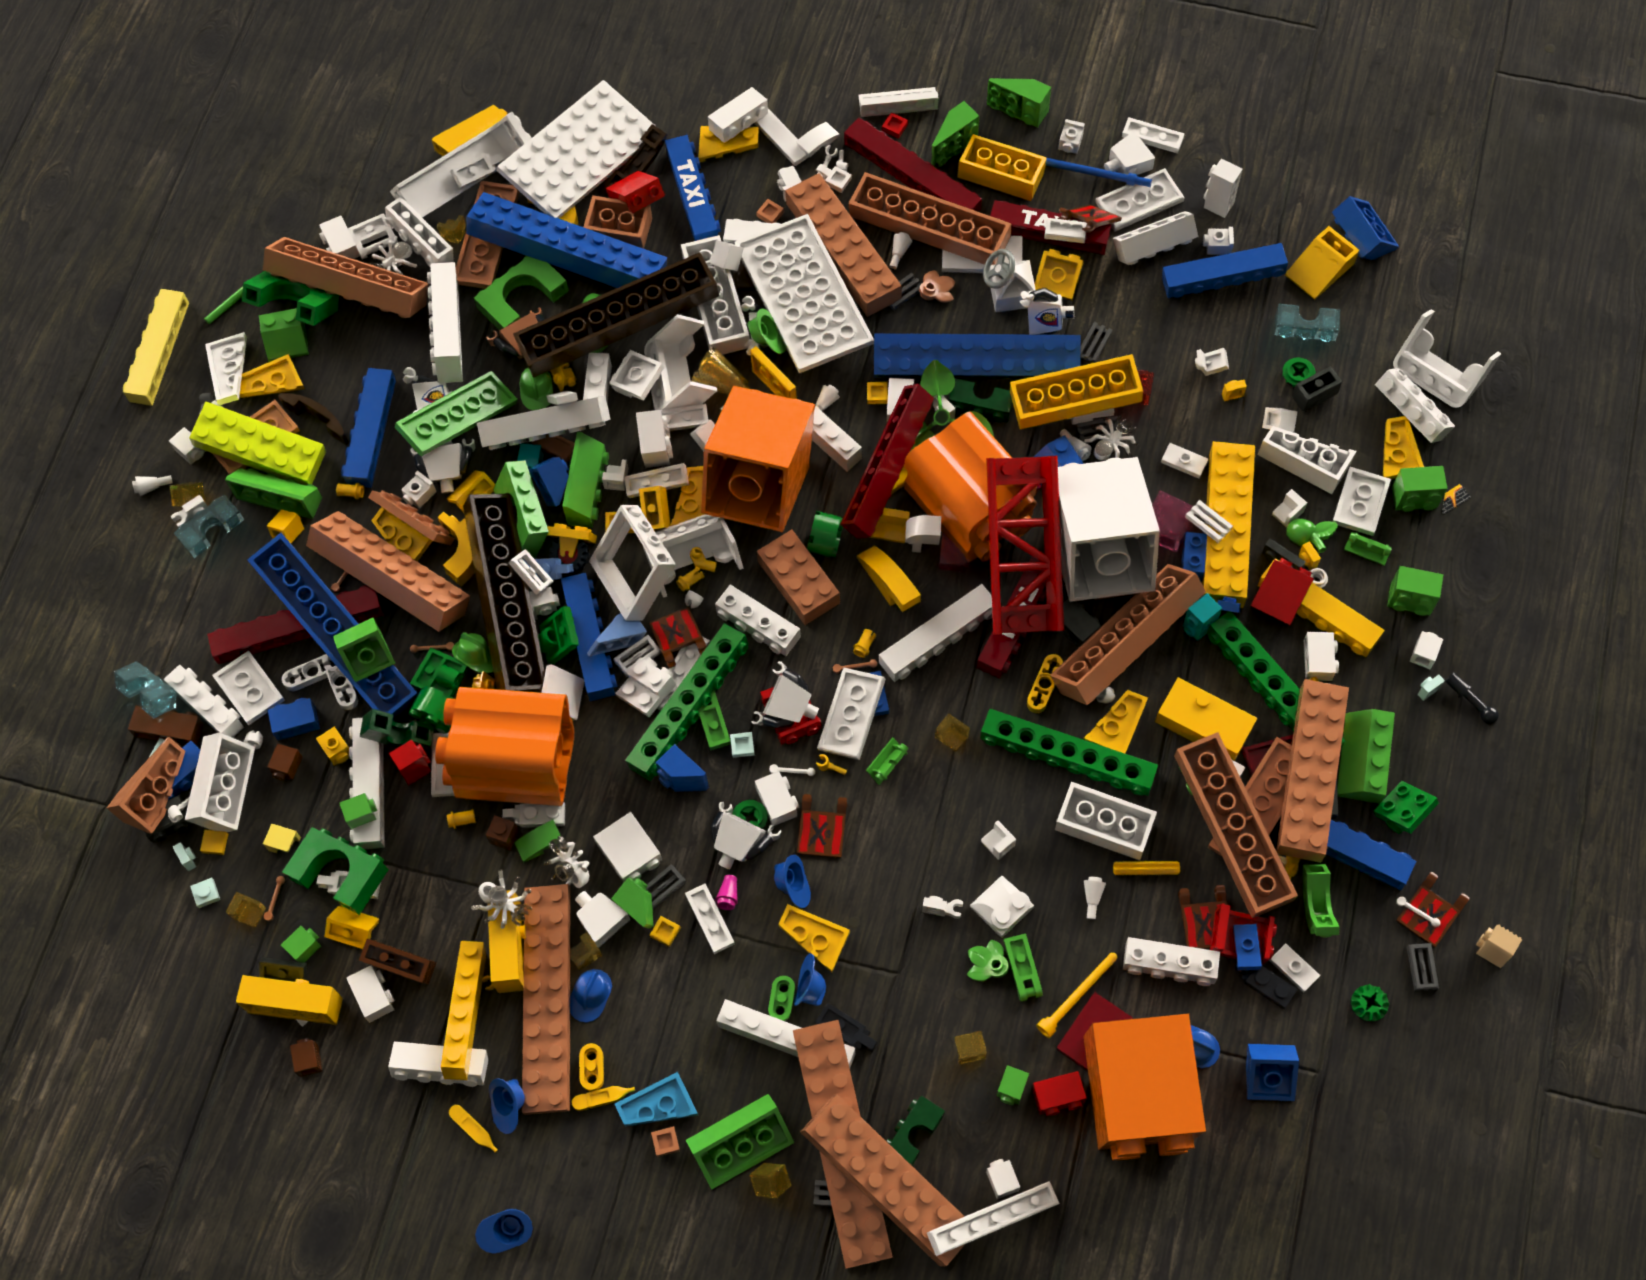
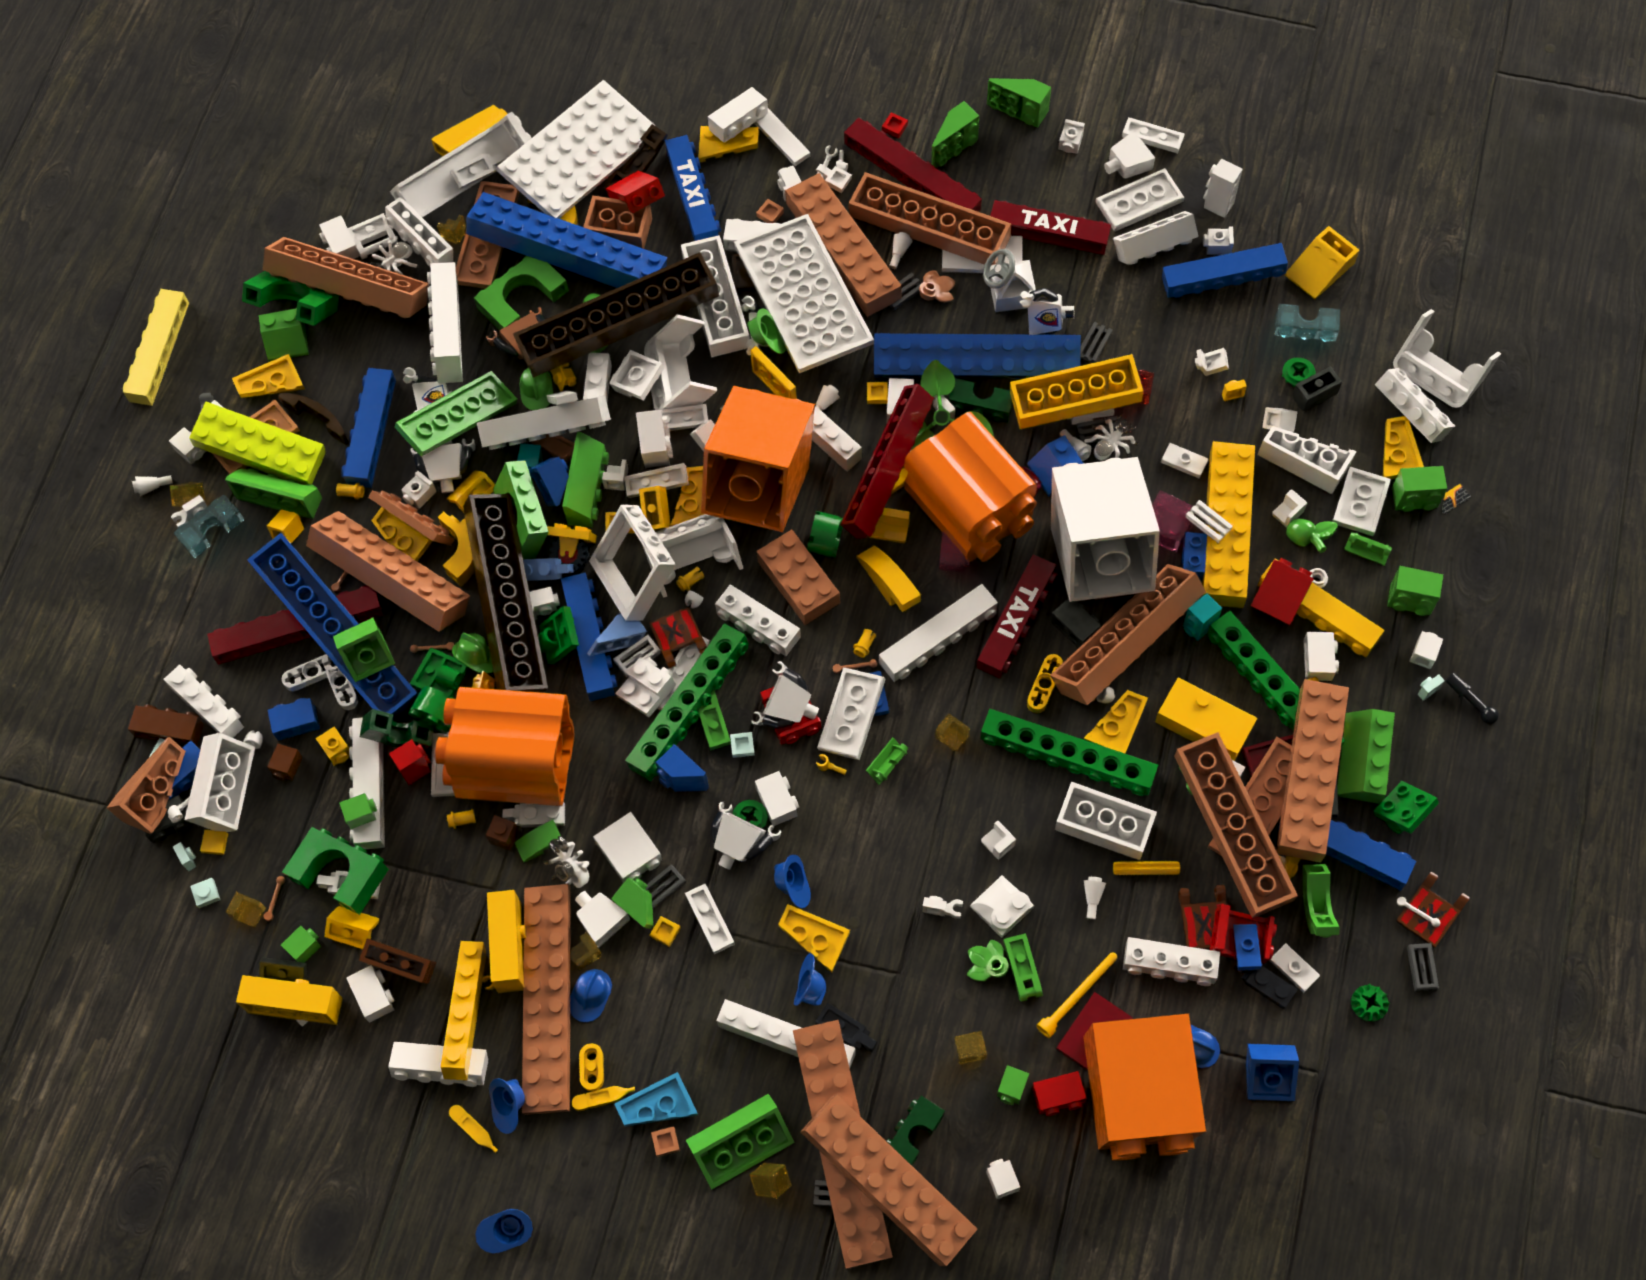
clear light blue arch [114,661,177,718] -> none
bright green bar [204,286,243,325] -> none
white wing [205,332,247,406] -> none
white plate [212,650,285,725] -> none
light yellow panel [263,824,301,853] -> none
reddish brown brick [290,1038,323,1077] -> none
animal [471,869,532,929] -> none
white tile [509,549,554,595] -> none
white tile [541,664,584,721] -> none
yellow arm [690,547,717,572] -> none
clear yellow cone [691,347,750,395] -> none
white panel [710,240,744,271] -> none
dark pink cone [715,875,738,910] -> none
bright green plate [768,976,795,1021] -> none
white hinge [769,764,815,776] -> none
white slope [796,122,840,157] -> none
flag [797,794,847,858] -> none
white fence [859,87,938,117] -> none
white brick [905,515,941,553] -> none
white tile [927,1181,1059,1256] -> none
yellow brick [957,134,1047,201] -> none
red piece [986,456,1064,635] -> none
yellow plate [1035,249,1083,300] -> none
white plate [1044,218,1087,243] -> none
blue bar [1045,158,1152,187] -> none
reddish brown flag [1057,205,1122,233] -> none
blue plate [1218,596,1241,613] -> none
pearl dark grey plate [1262,539,1306,571] -> none
yellow plate [1299,541,1321,570] -> none
blue slope [1332,196,1399,260] -> none
tan brick [1476,924,1522,968] -> none

